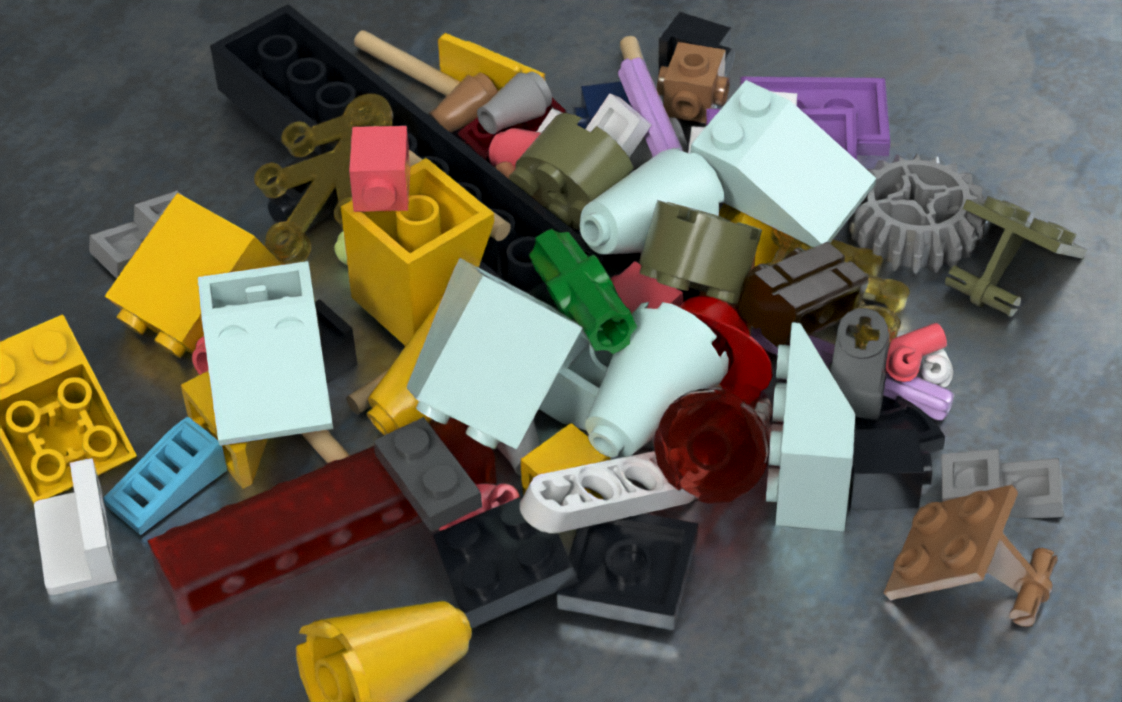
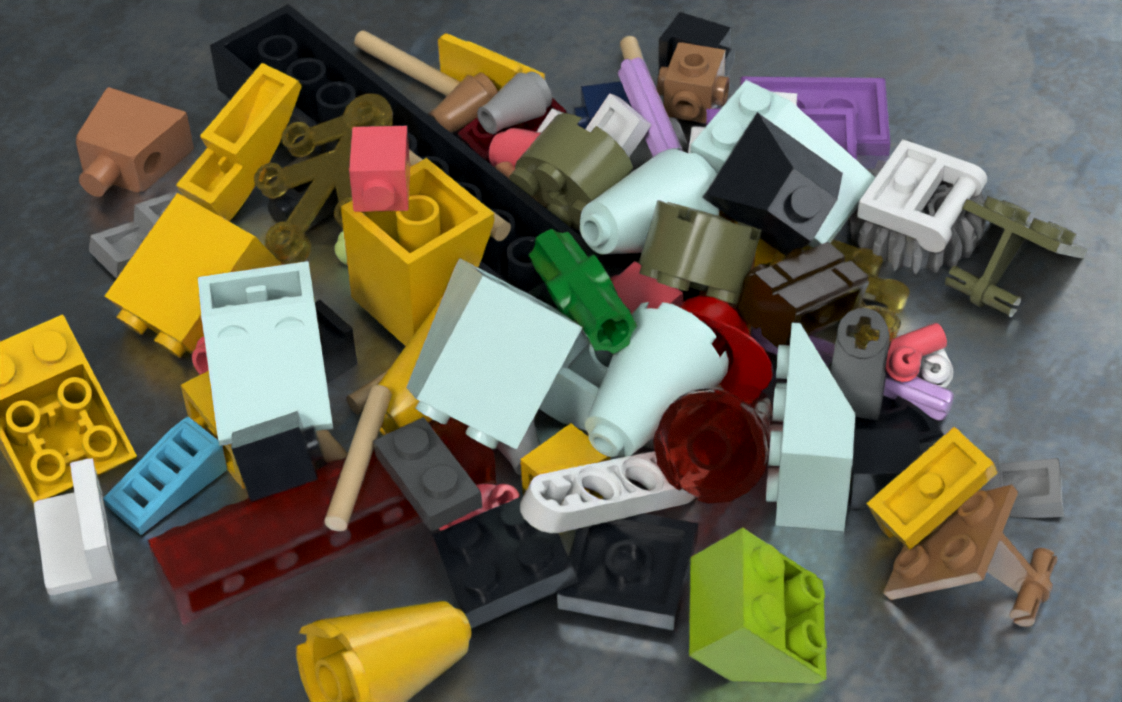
none -> nougat torso [76,87,194,197]
none -> yellow slope [176,63,302,222]
none -> black brick [231,411,324,502]
none -> tan bar [324,385,392,531]
none -> lime slope [689,528,827,684]
none -> black slope [702,112,843,256]
none -> white plate [857,139,987,253]
none -> yellow panel [867,426,998,550]

